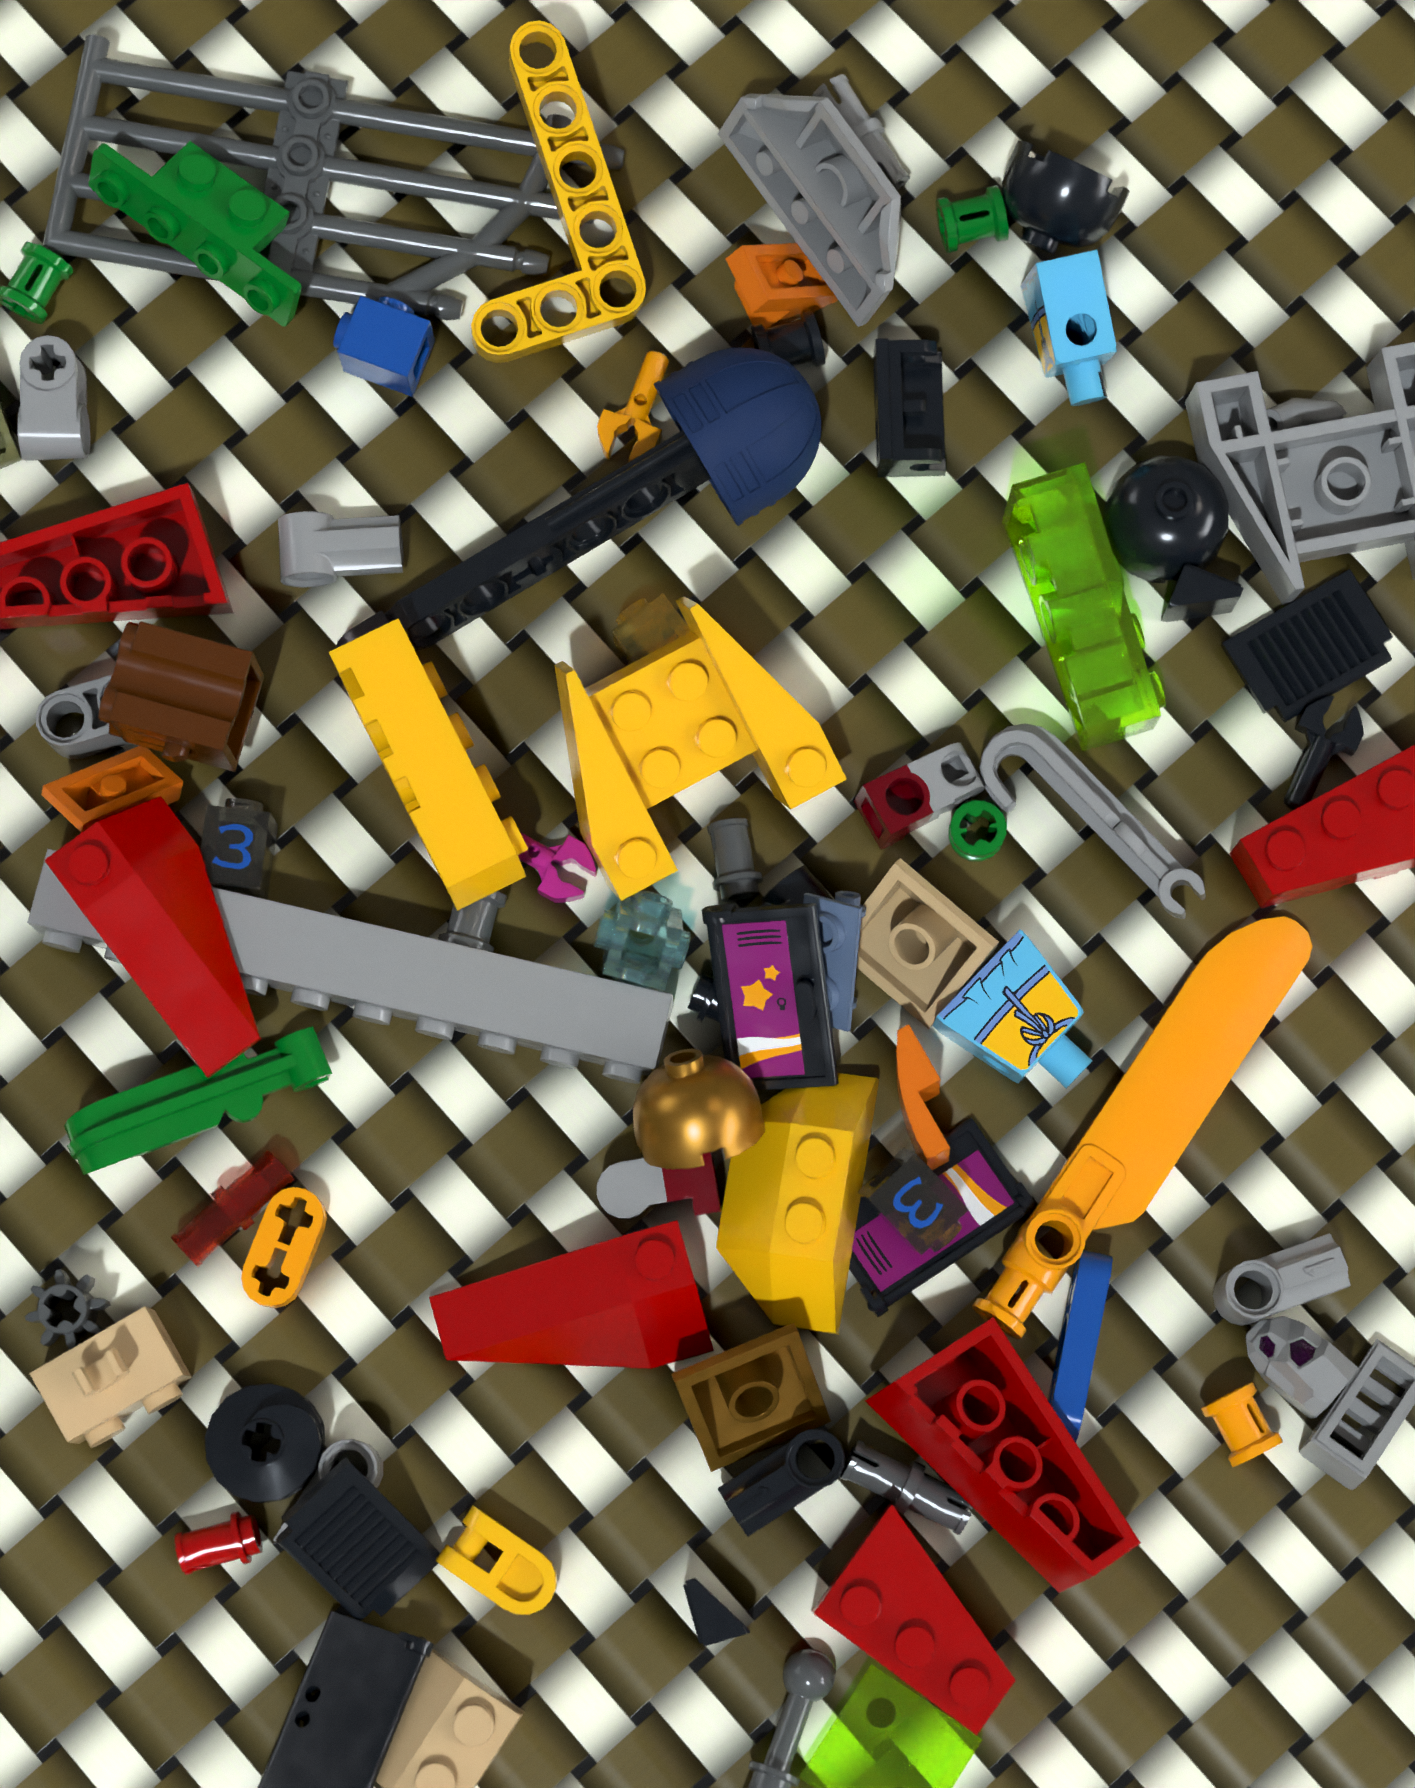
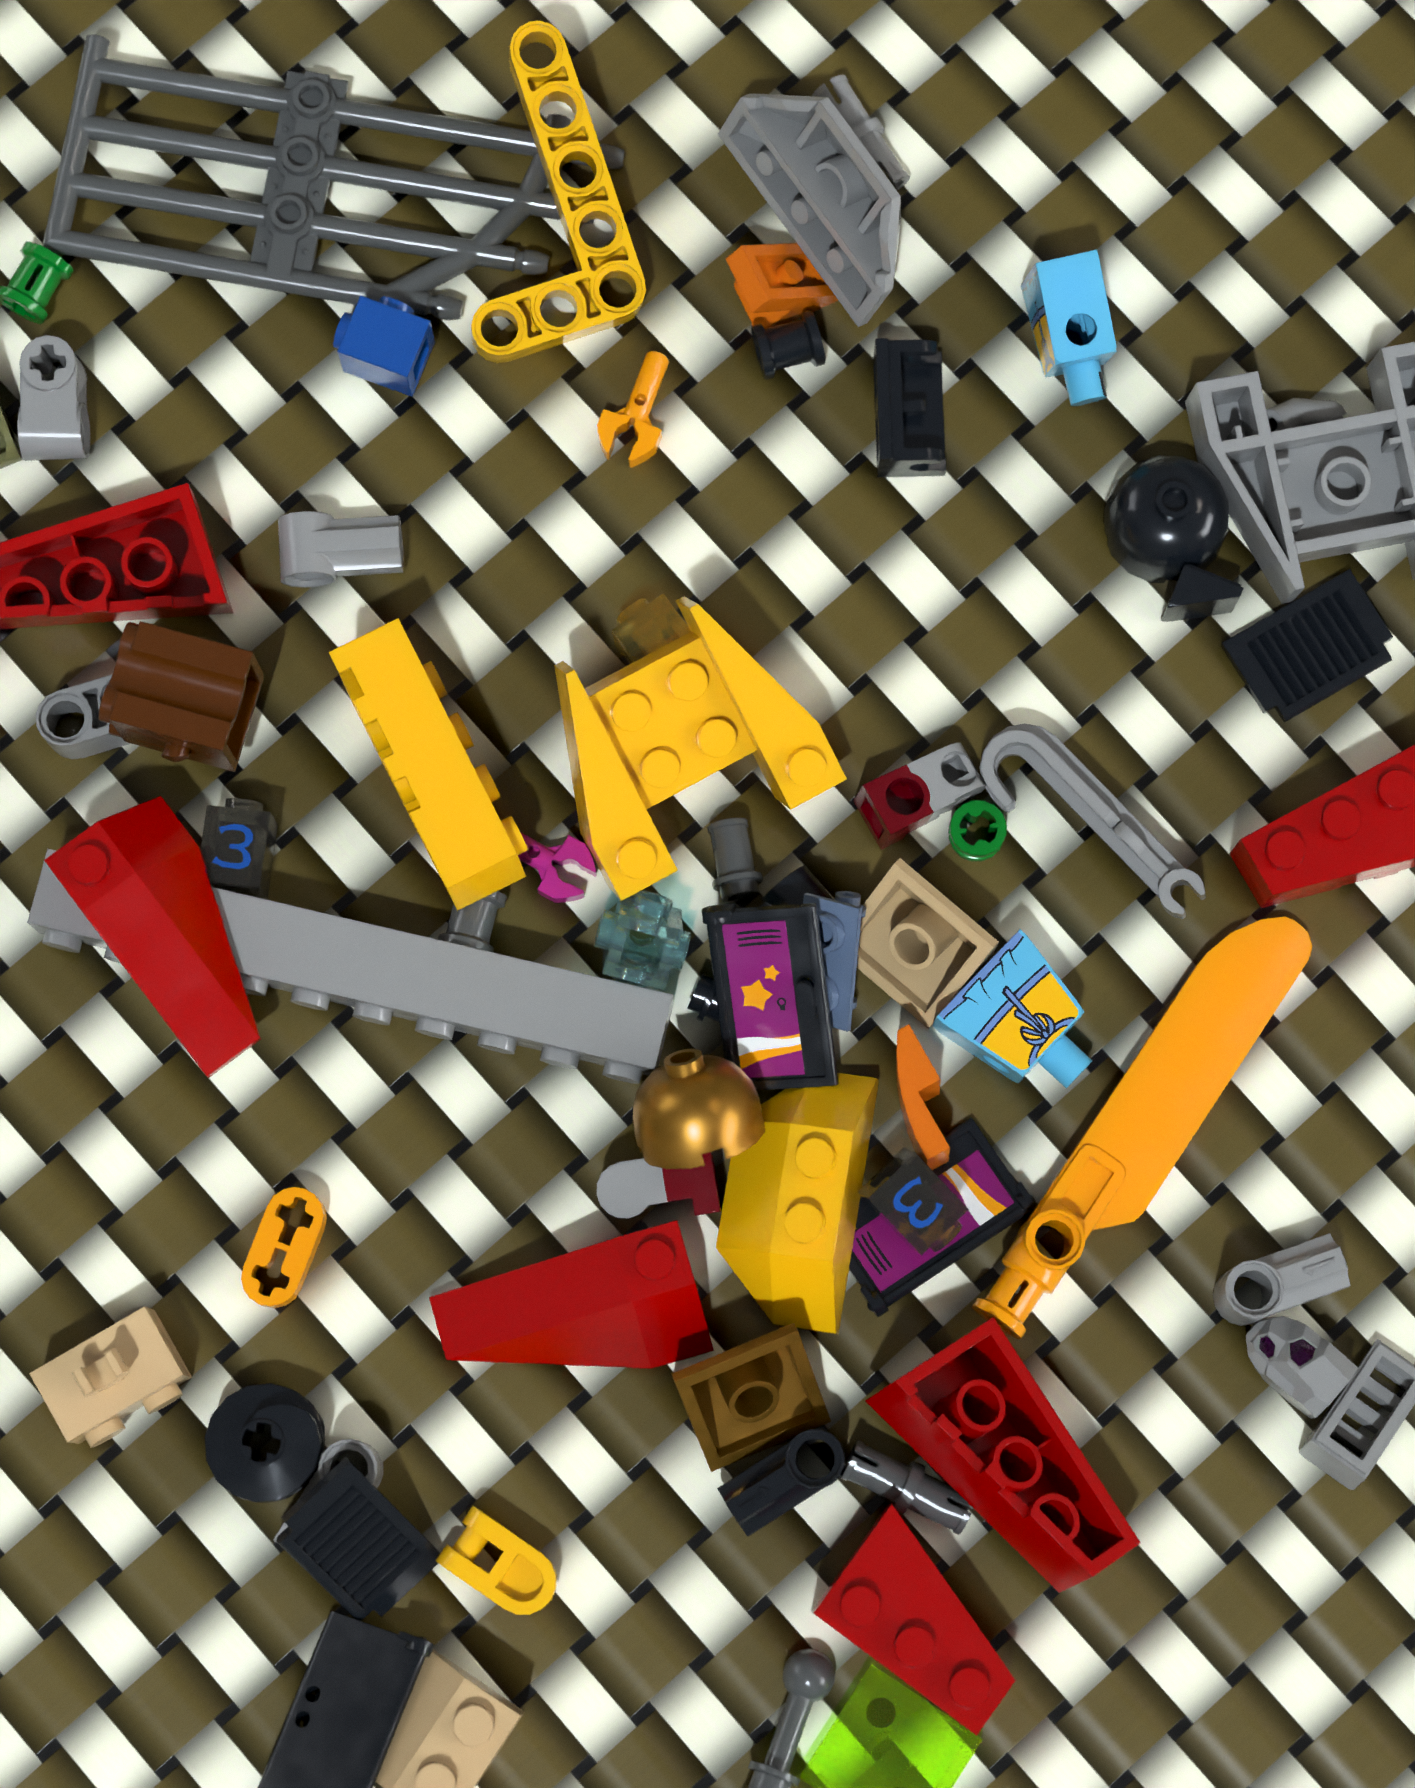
dark grey gear [25,1269,111,1350] -> none
orange slope [41,746,183,833] -> none
green piece [64,1027,332,1175] -> none
green bracket [88,141,302,327] -> none
clear red pin [170,1149,295,1268] -> none
red pin [174,1511,263,1575] -> none
piece [336,348,821,651] -> none
black slope [683,1578,750,1646] -> none
green bush [935,186,1009,253] -> none
black cylinder [1002,141,1130,254] -> none
clear neon green wedge [1002,462,1166,752] -> none
blue beam [1048,1250,1113,1442] -> none
light orange bush [1200,1382,1283,1467] -> none
black bar [1284,696,1364,810] -> none

